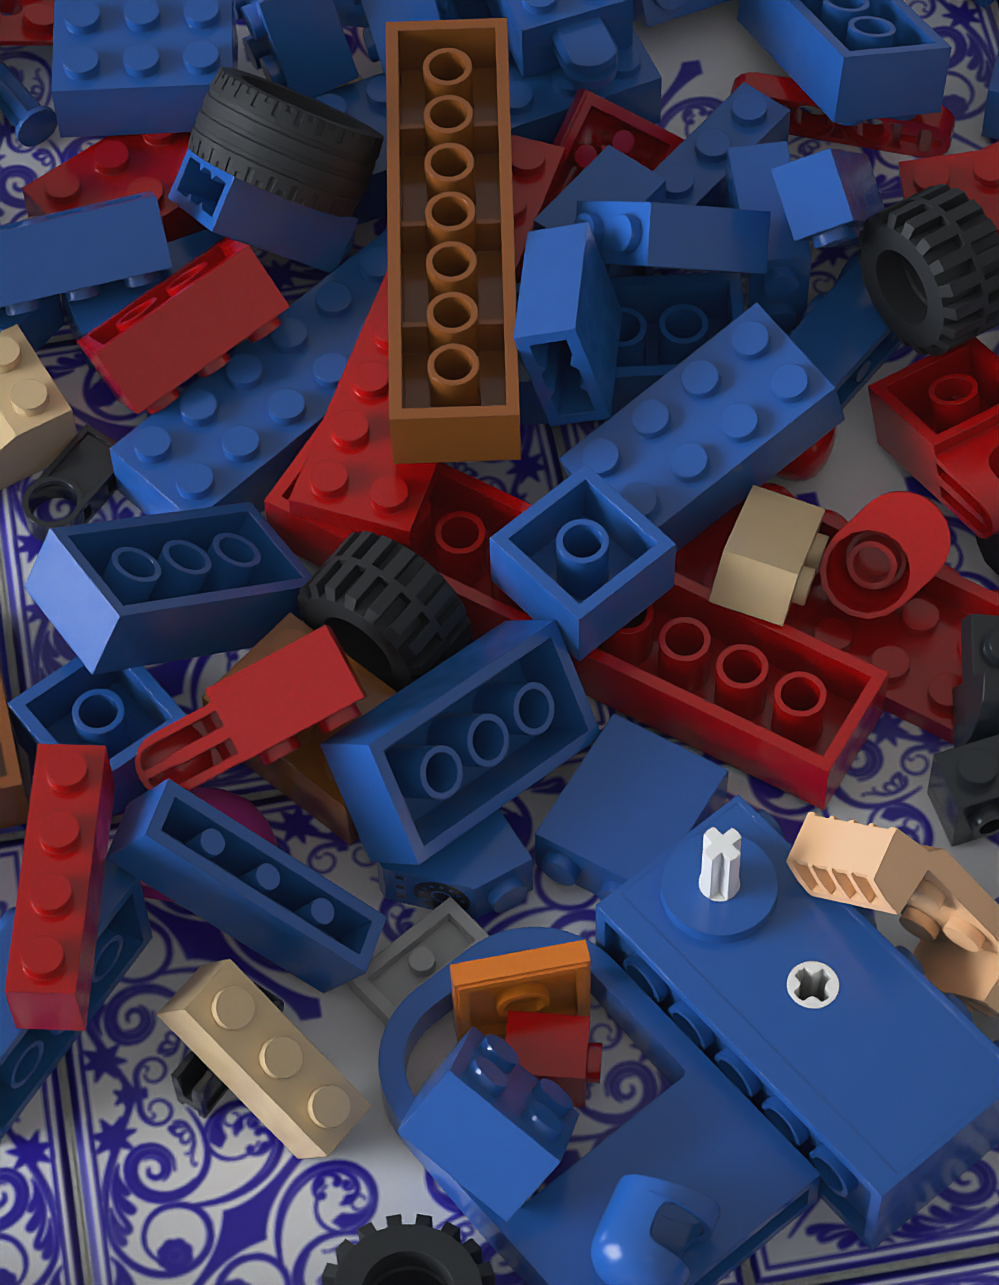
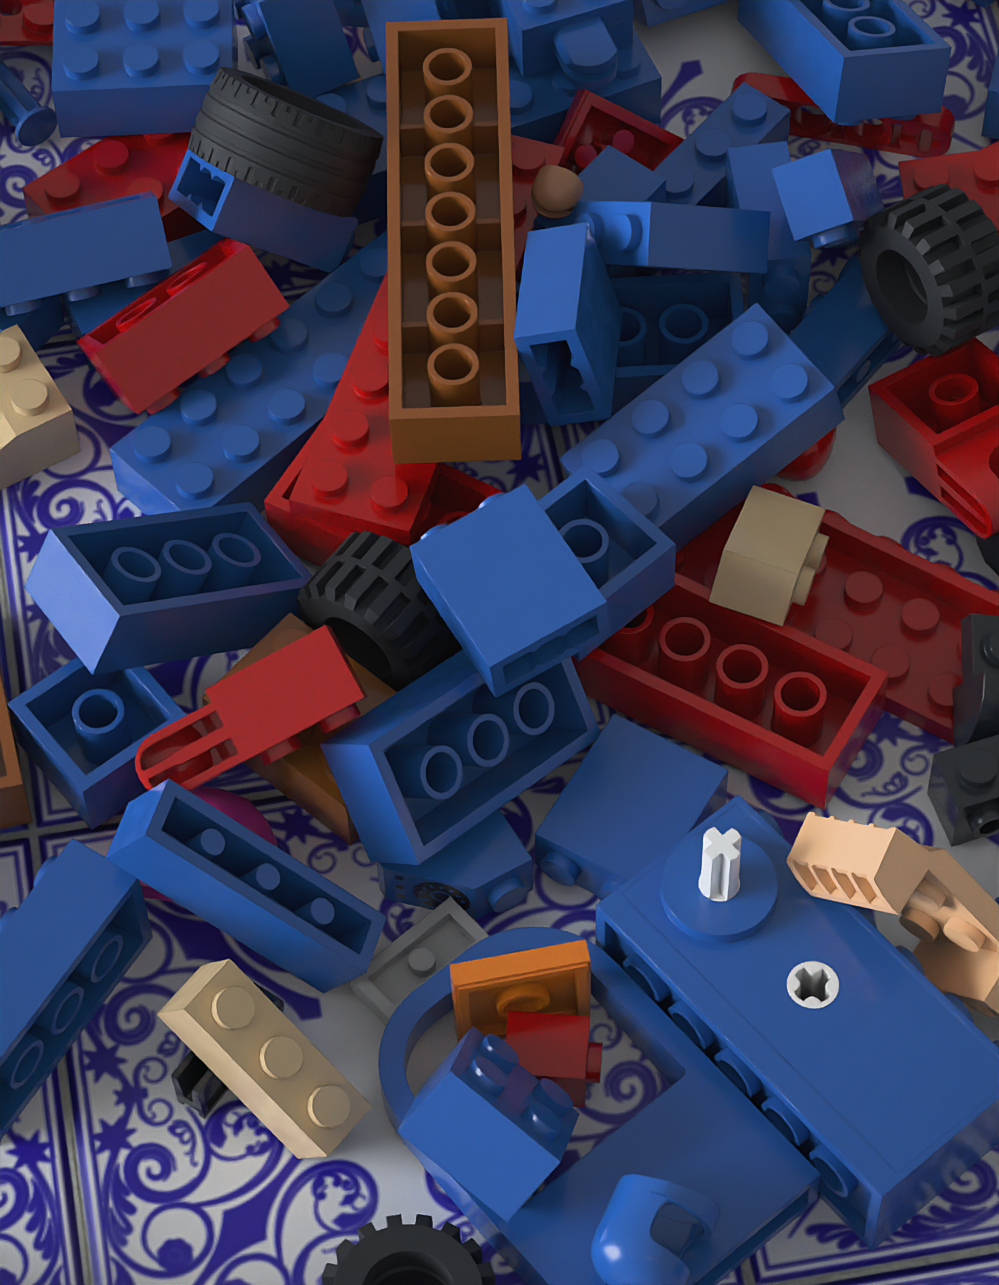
red brick [4,744,115,1031] -> none
black piece [22,424,117,542] -> none
red cap [819,491,951,619] -> none
none -> blue brick [409,484,611,698]
none -> nougat hinge [531,165,584,220]

